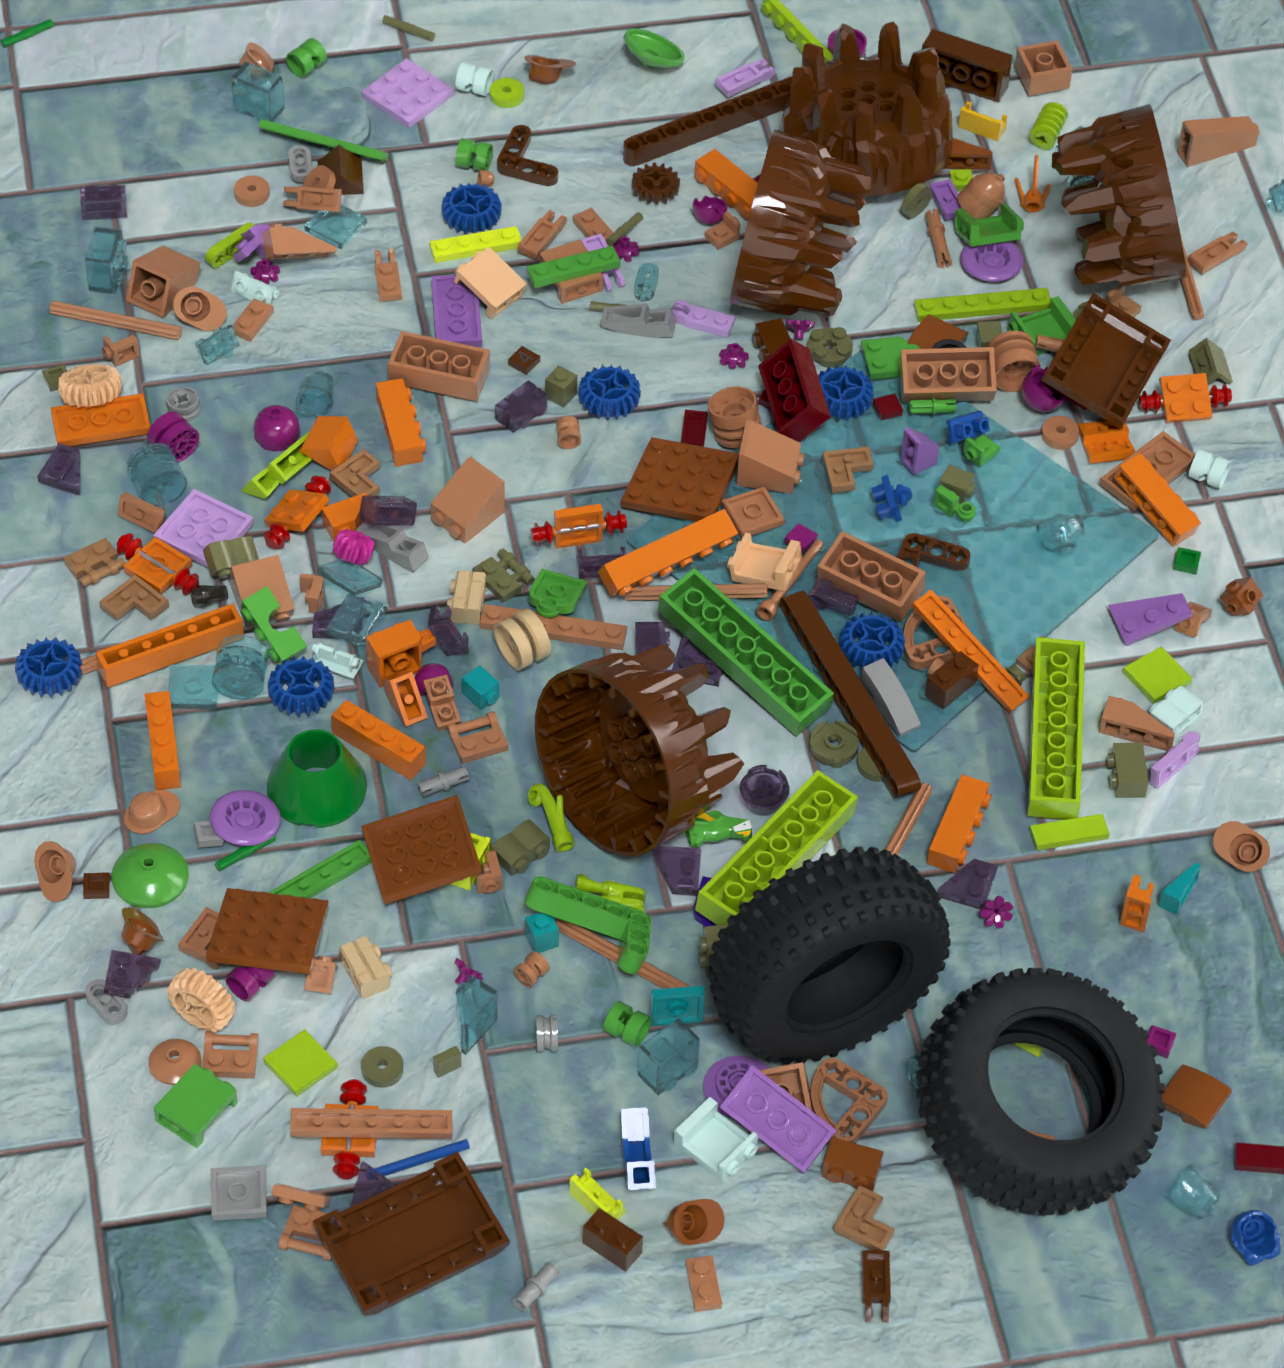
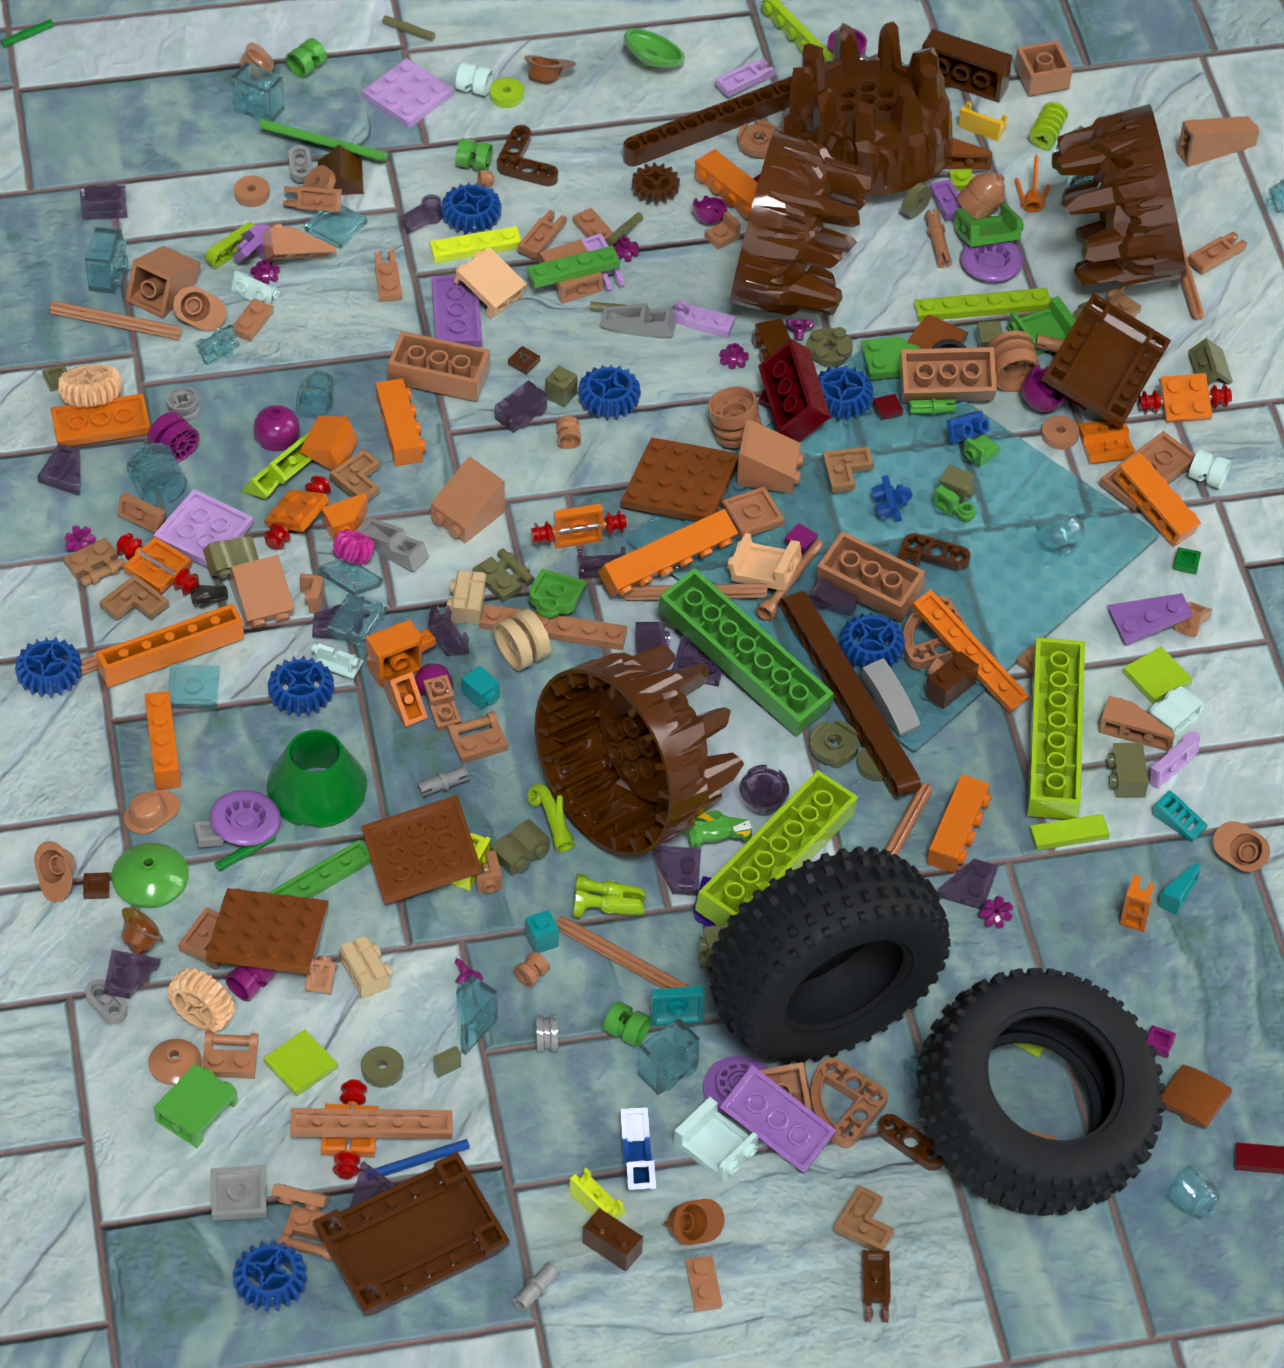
nougat bracket [102,335,140,367] -> none
clear light blue wheel [212,635,269,700] -> none
bright green arch [240,586,307,665] -> none
orange brick [331,700,426,780] -> none
clear purple brick [359,496,417,525] -> none
bright green beam [524,876,651,974] -> none
clear light blue beam [634,263,659,301] -> none
dark red tile [681,410,708,447] -> none
dark orange brick [822,1137,884,1191] -> none
medium lavender slope [900,428,939,475] -> none
olive plate [1004,664,1026,686] -> none
dark orange brick [1220,577,1264,616] -> none
blue hair [1230,1210,1281,1266] -> none
none -> magenta plant [65,525,96,552]
none -> blue gear [233,1240,307,1312]
none -> clear purple piece [399,194,443,234]
none -> nougat plate [738,120,778,160]
none -> reddish brown beam [878,1114,945,1171]
none -> teal slope [1152,790,1208,842]

